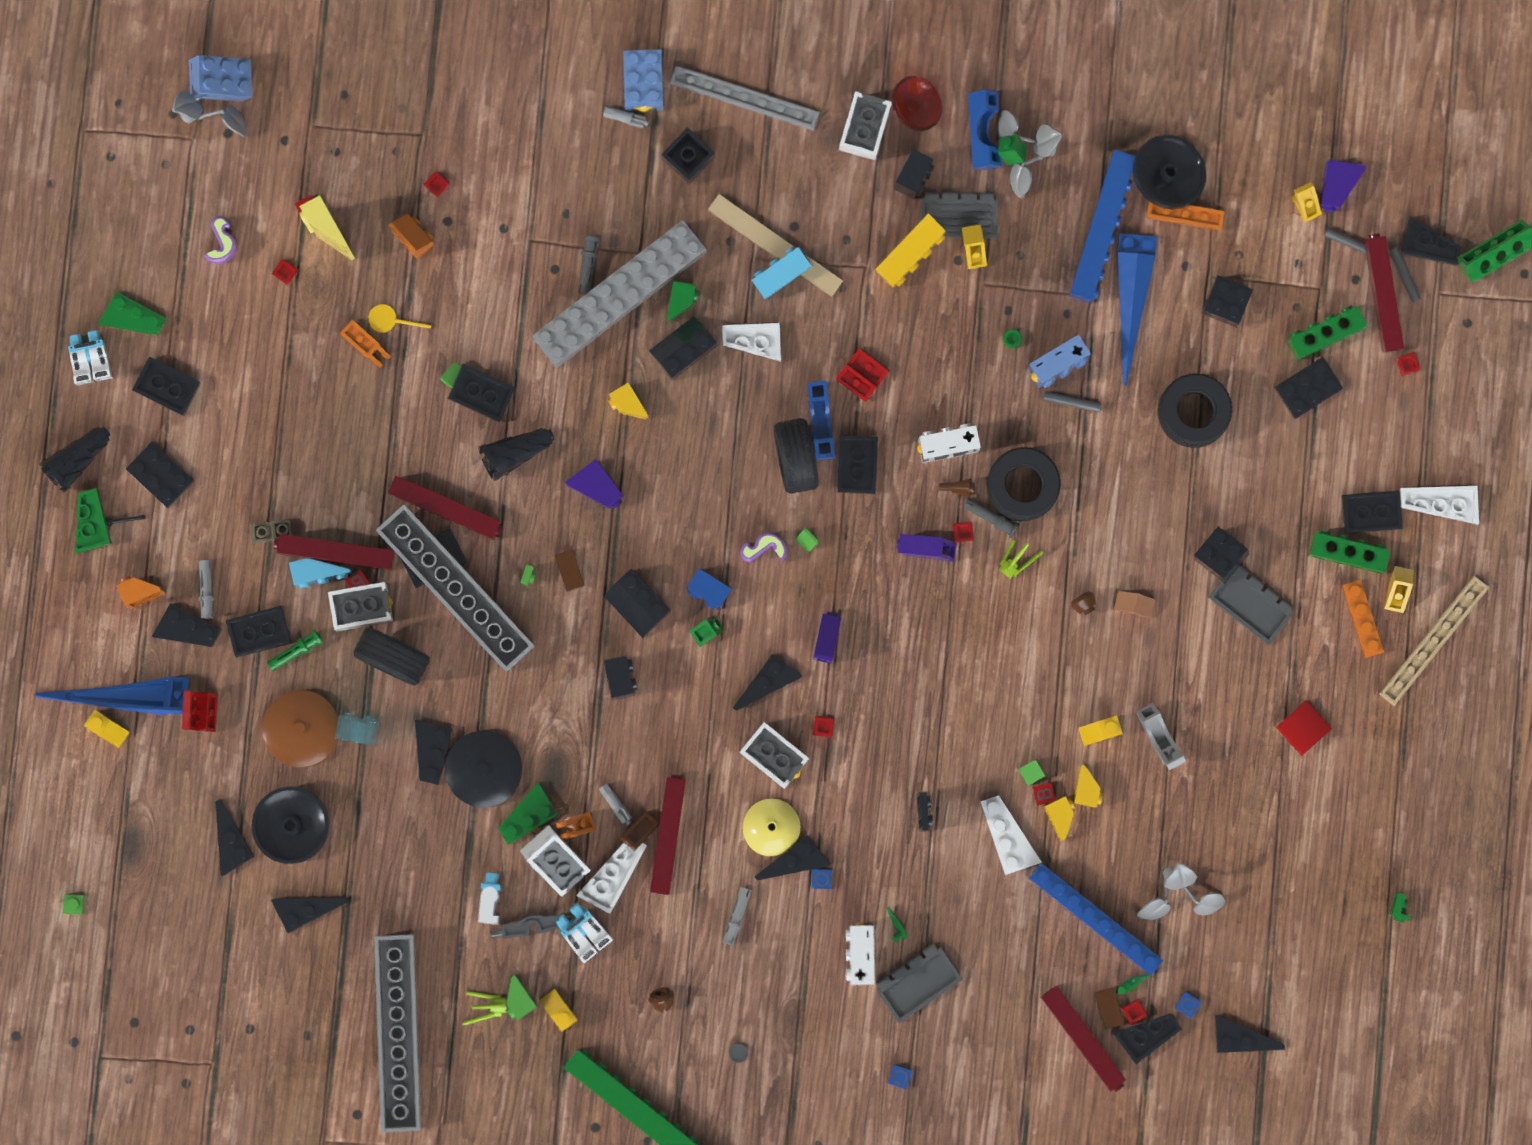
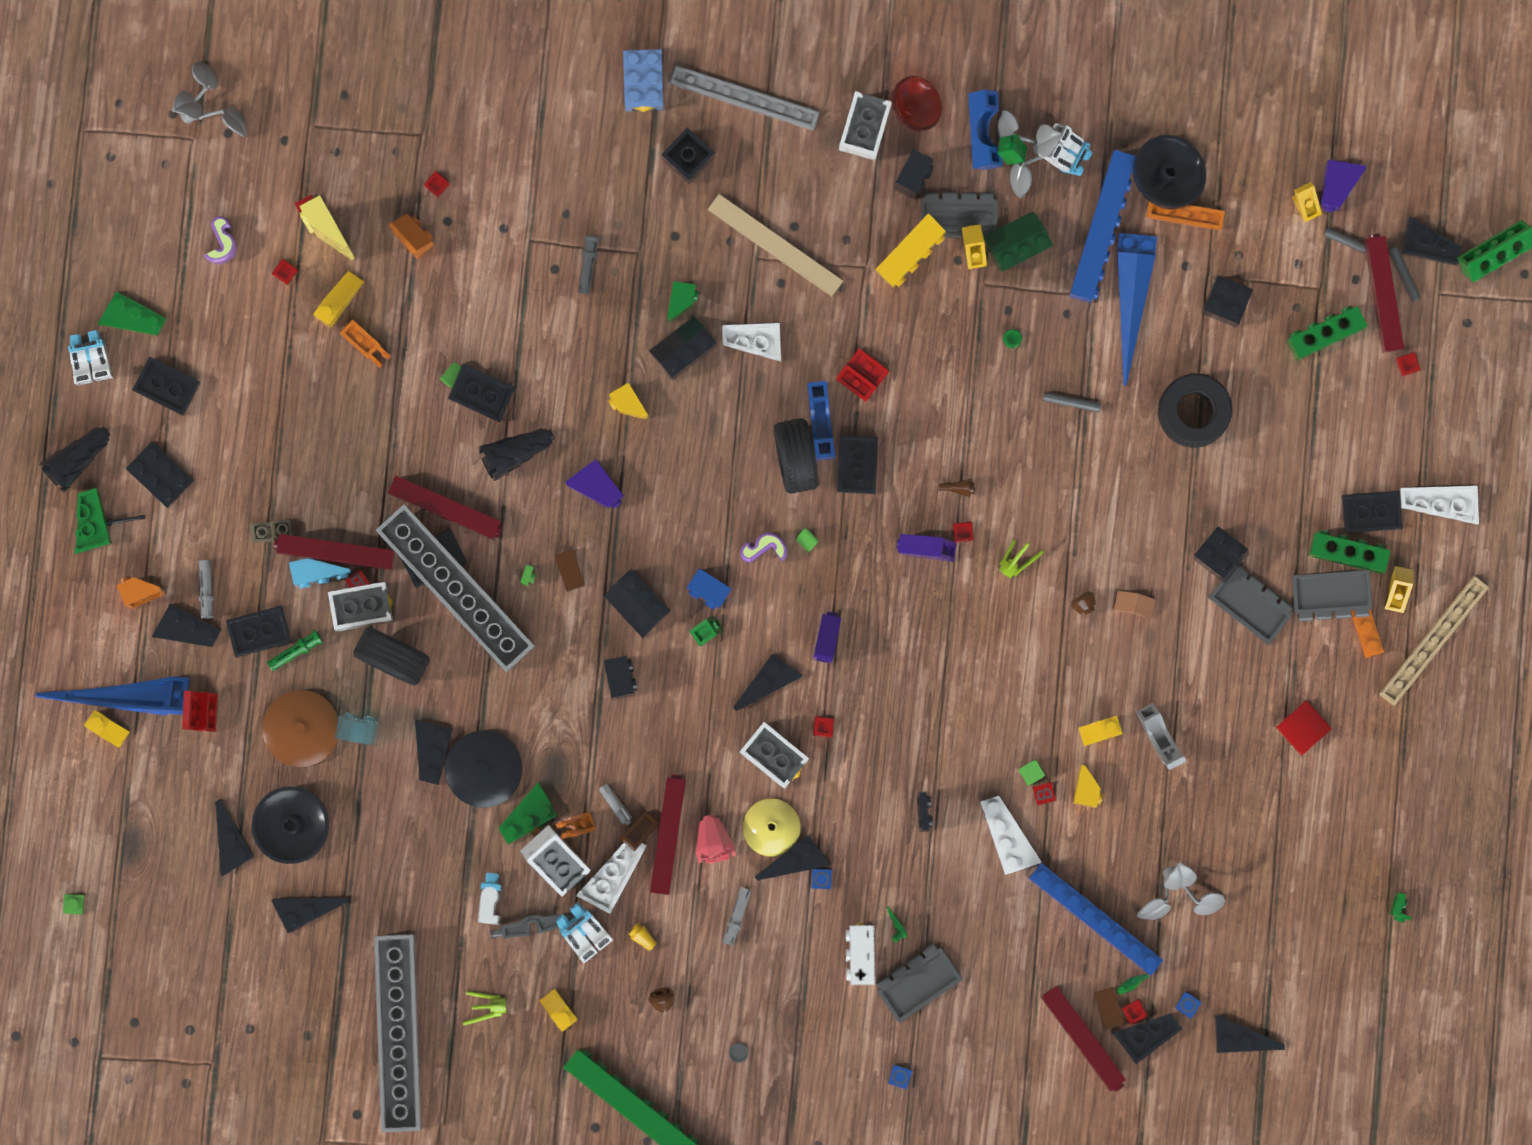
medium blue piece [189,55,252,102] -> none
yellow piece [368,304,432,332] -> none
bright green slope [506,975,538,1020] -> none
light grey brick [532,220,707,369] -> none
light grey piece [603,106,649,128] -> none
medium azure brick [752,246,813,299] -> none
white piece [917,423,981,463] -> none
dark grey pin [963,497,1020,539] -> none
black tyre [987,447,1061,522] -> none
medium blue piece [1027,334,1091,388] -> none
yellow slope [1044,796,1075,842] -> none
black plate [1274,357,1344,420] -> none
none -> yellow slope [313,271,364,328]
none -> yellow cone [628,923,657,951]
none -> coral cone [696,815,736,863]
none -> dark green slope [983,211,1053,272]
none -> hips [1039,123,1092,176]
none -> dark grey hinge [1292,570,1373,621]

